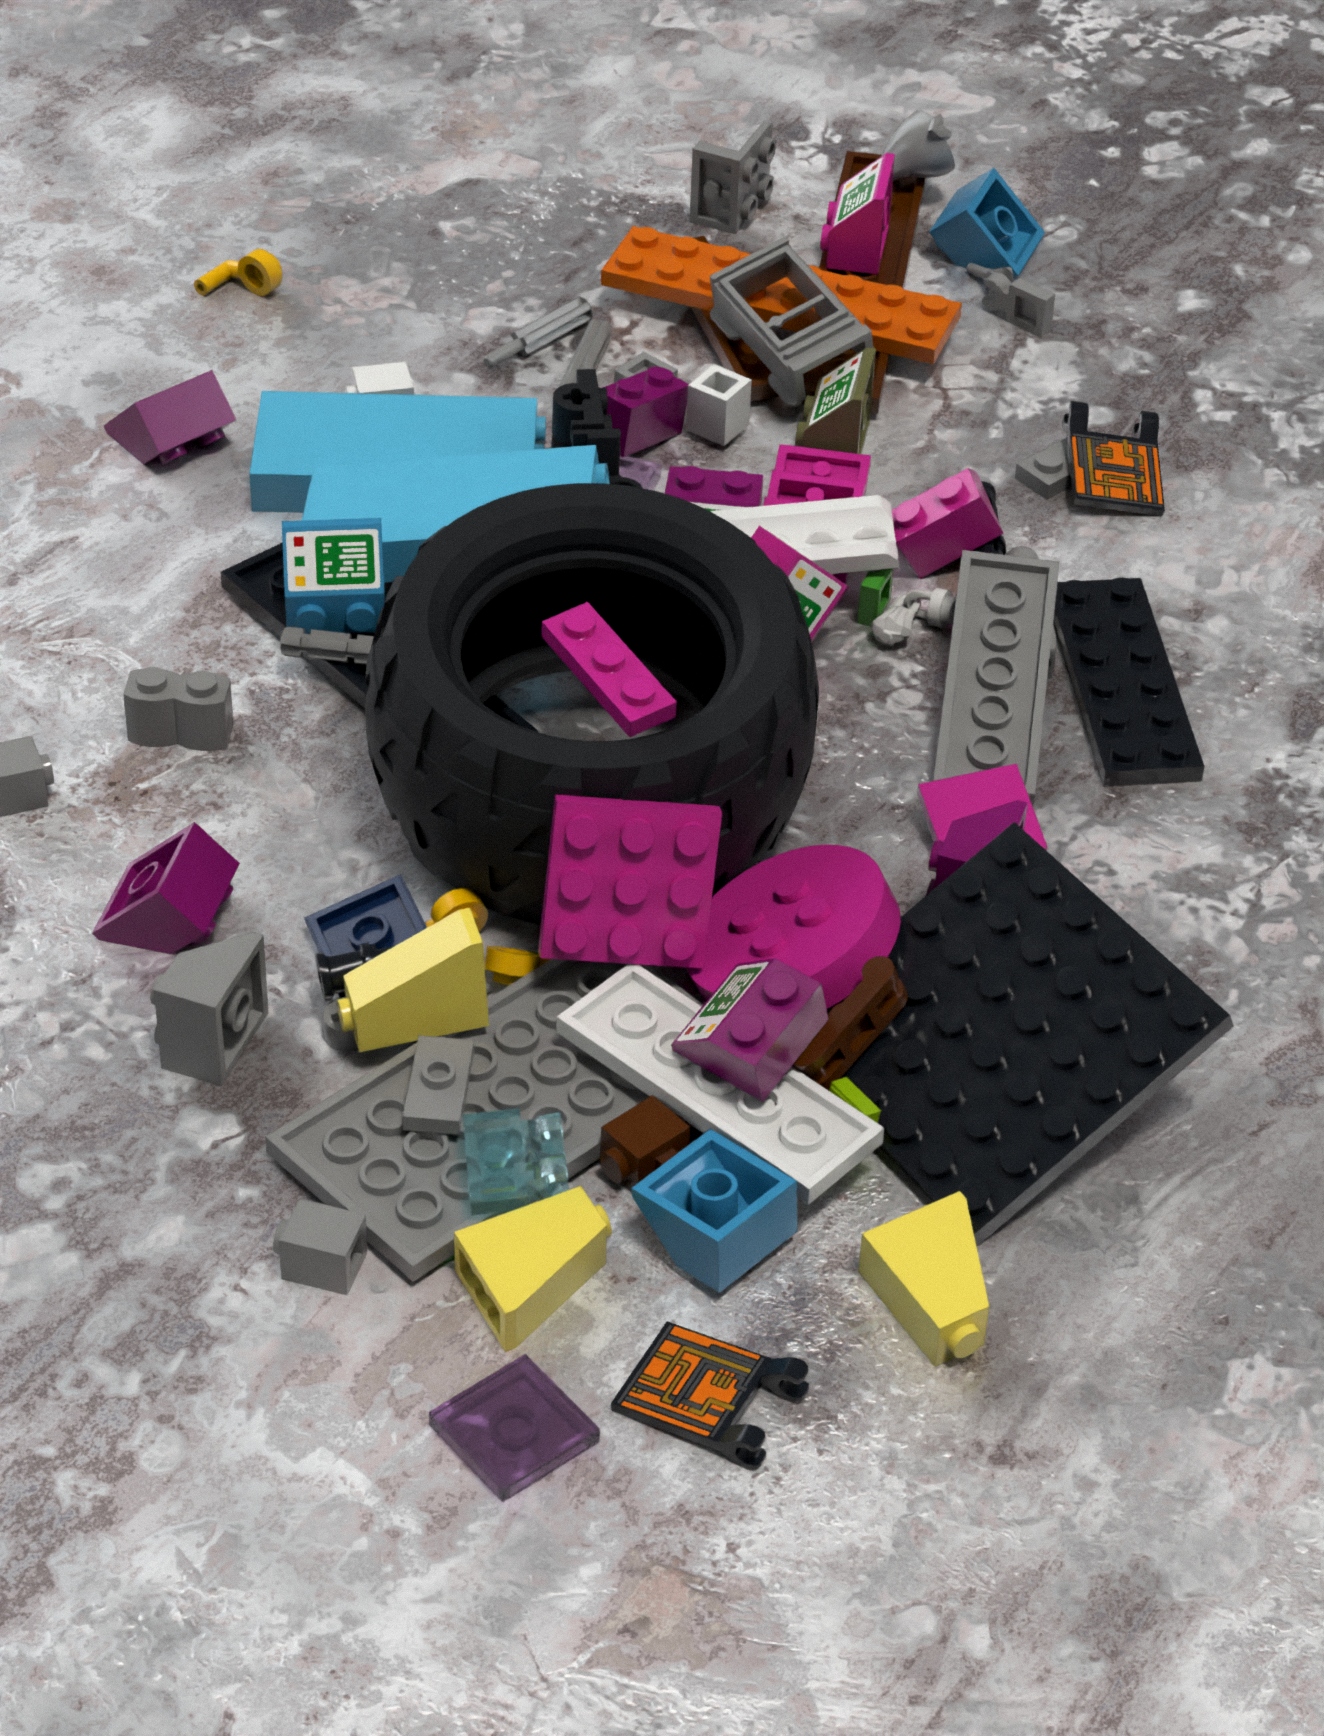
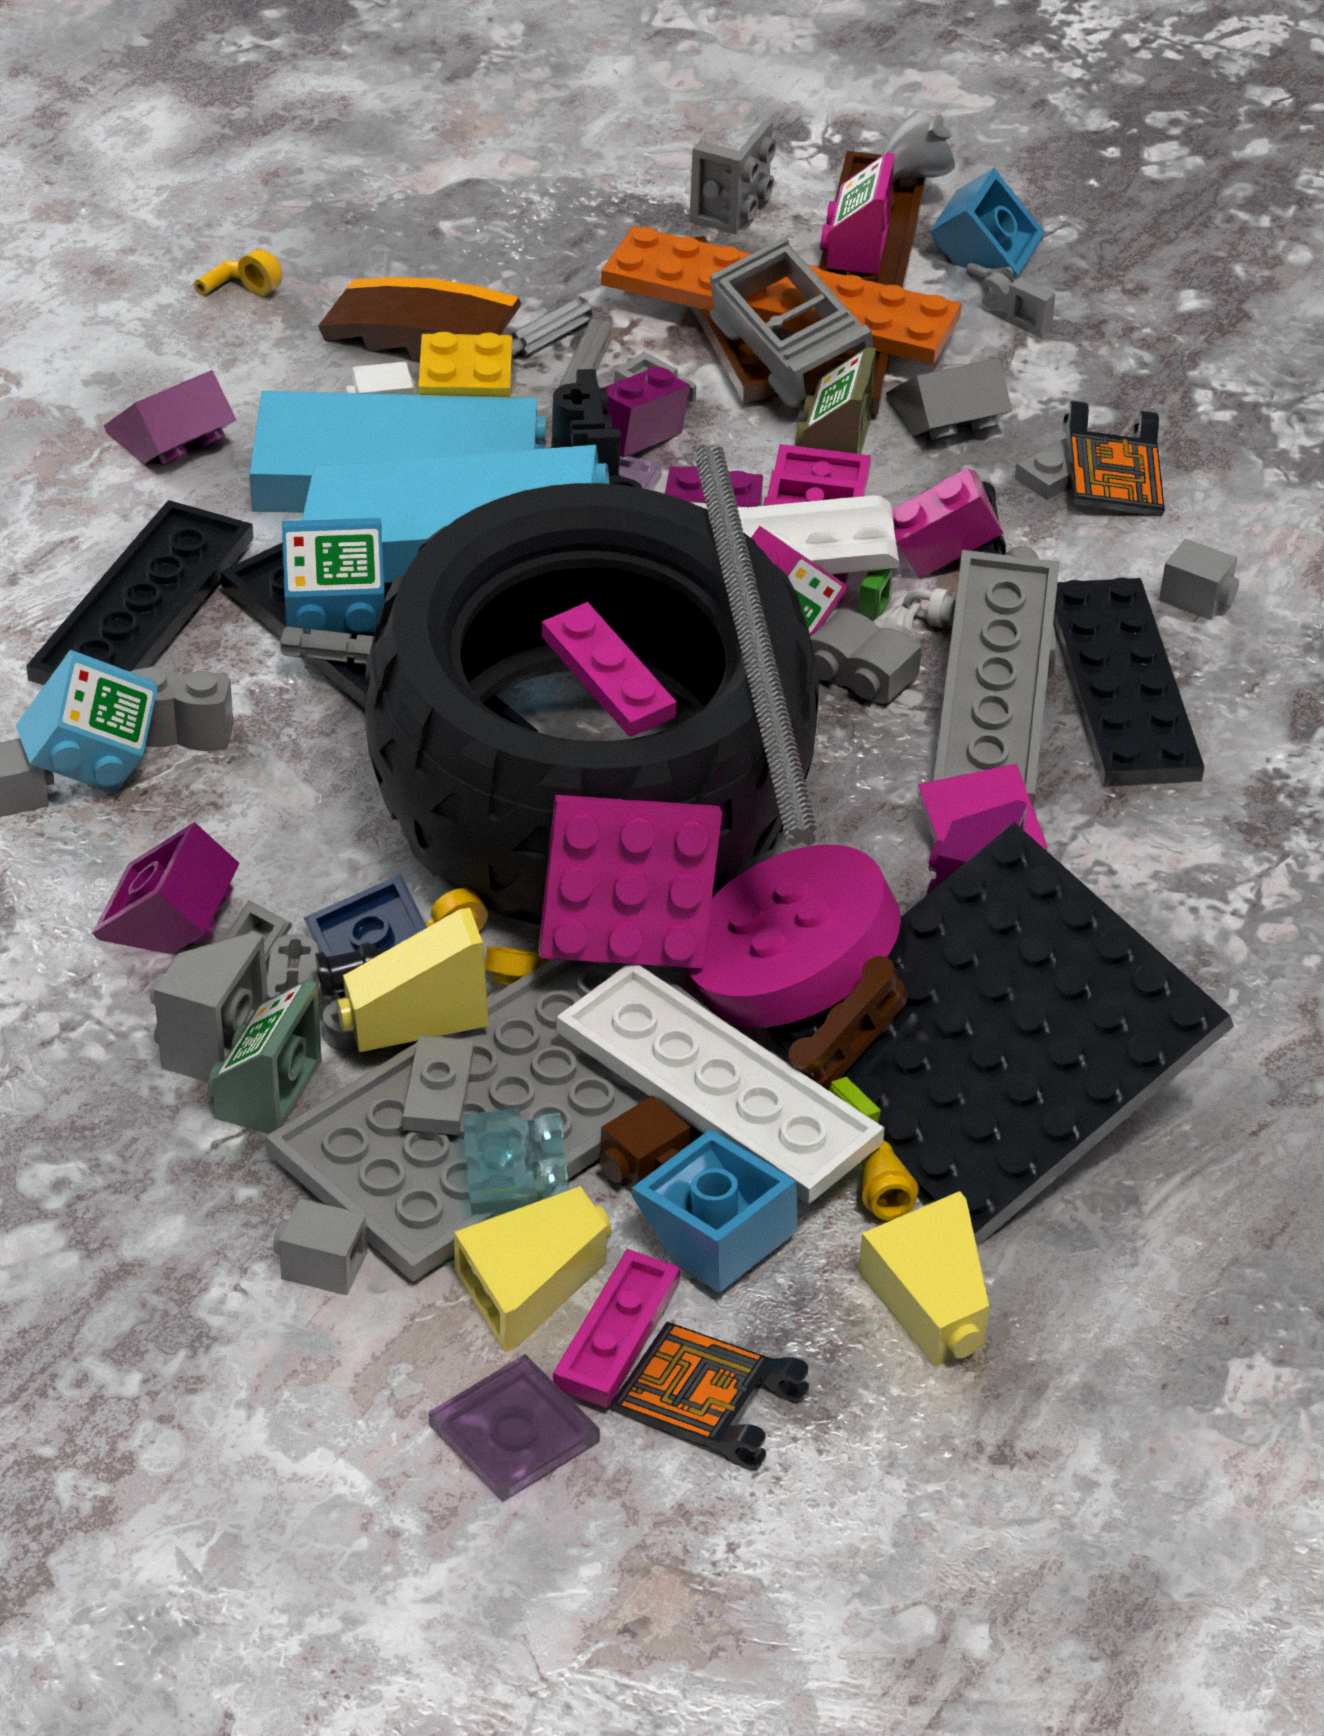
magenta slope [671,958,829,1102] -> none
white brick [686,364,752,446] -> none
none -> medium azure slope [16,650,158,794]
none -> black plate [26,500,254,685]
none -> sand green slope [208,979,322,1134]
none -> light grey slope [223,900,292,967]
none -> light grey beam [267,934,319,999]
none -> reddish brown slope [318,277,522,361]
none -> yellow brick [418,332,512,397]
none -> dark pink plate [553,1249,681,1409]
none -> light grey axle [695,444,817,846]
none -> light grey brick [810,610,921,704]
none -> yellow cone [861,1140,918,1221]
none -> light grey slope [886,358,1012,441]
none -> light grey brick [1159,538,1239,620]

